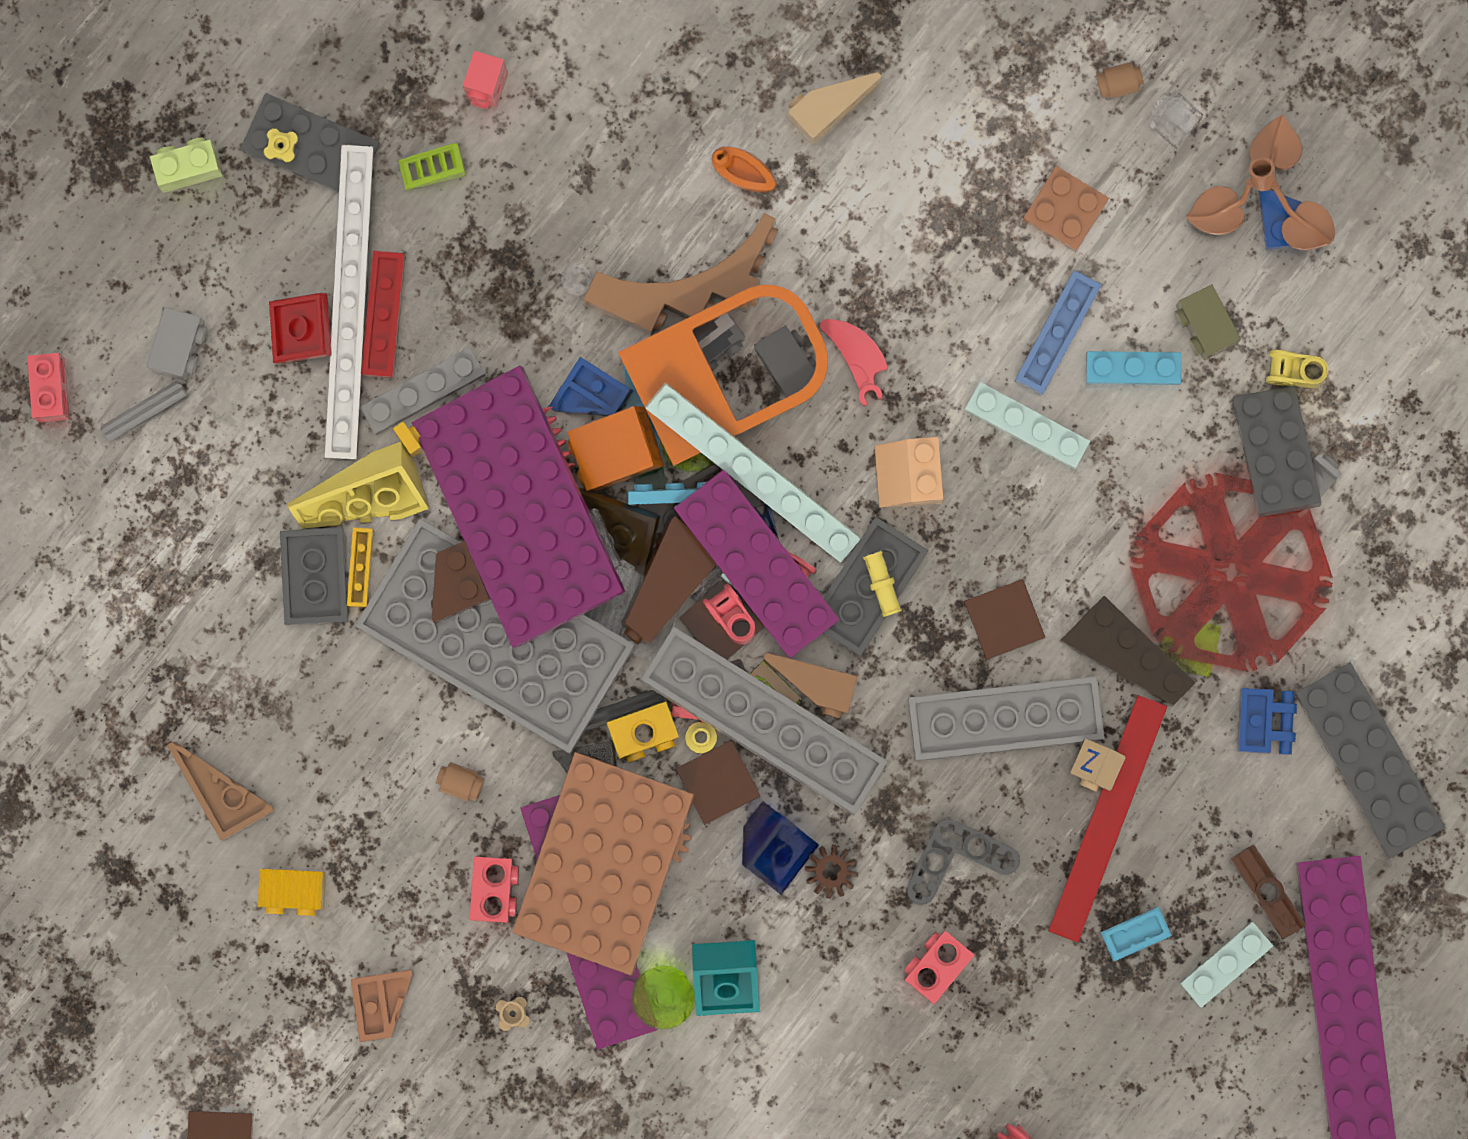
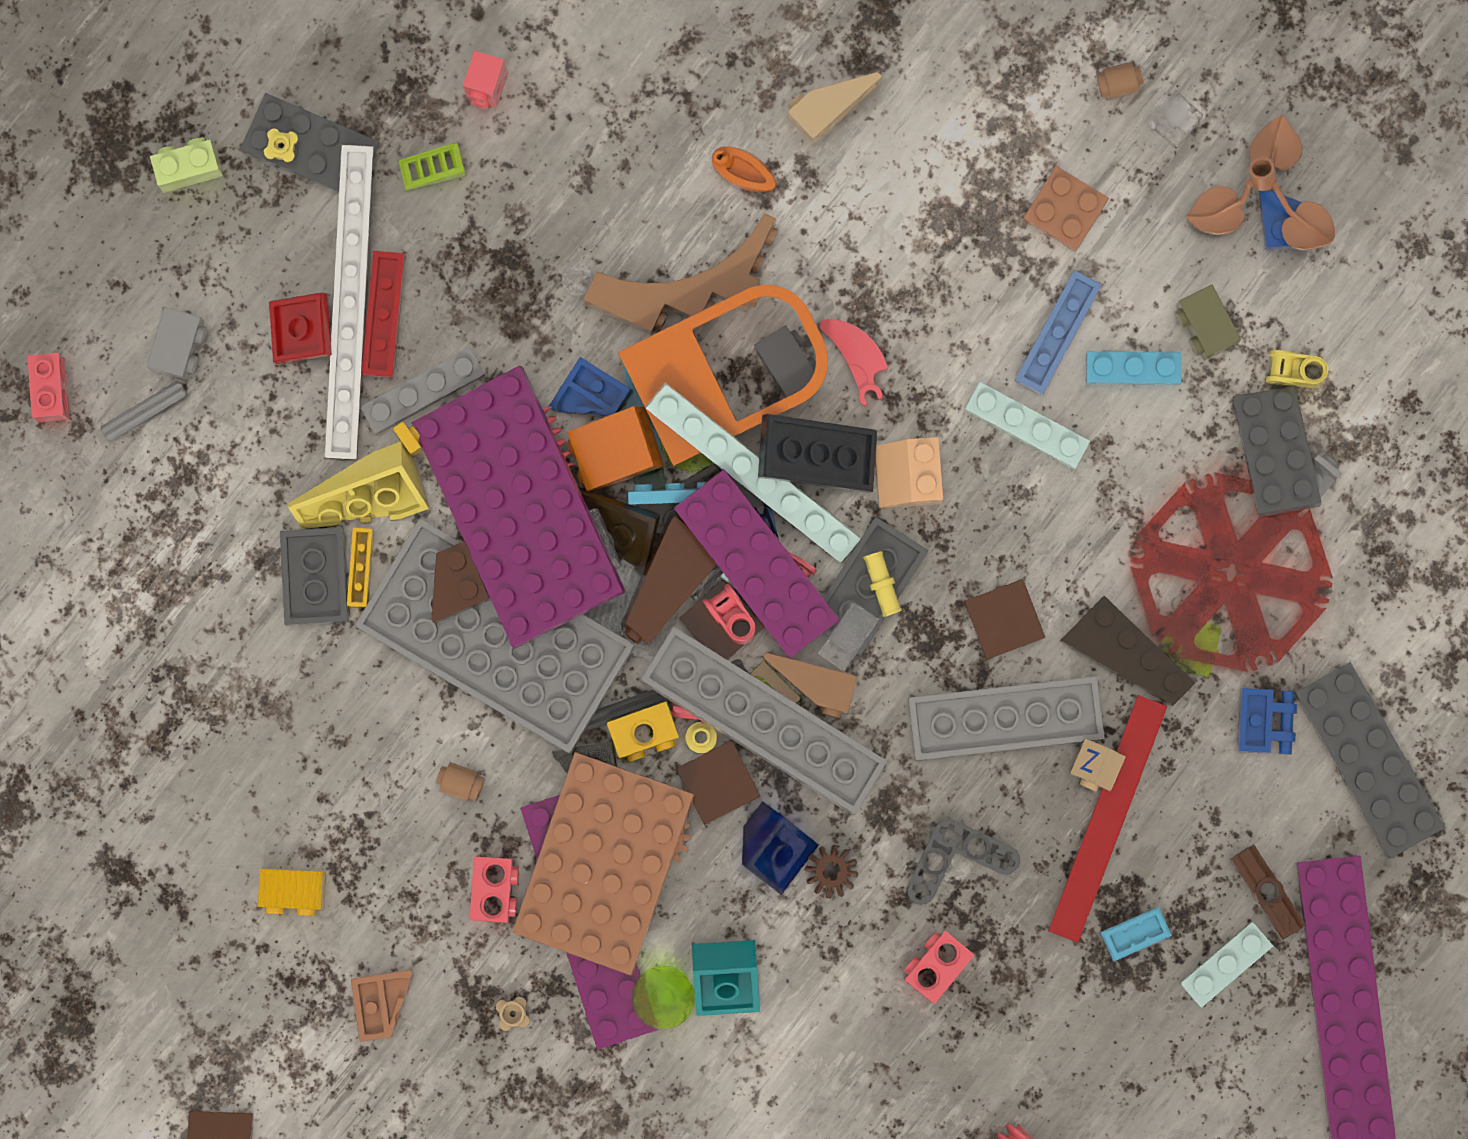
medium nougat wing [167,742,275,841] -> none
brick [694,313,745,371] -> none
none -> black tile [758,414,877,493]
none -> clear tile [818,602,880,672]

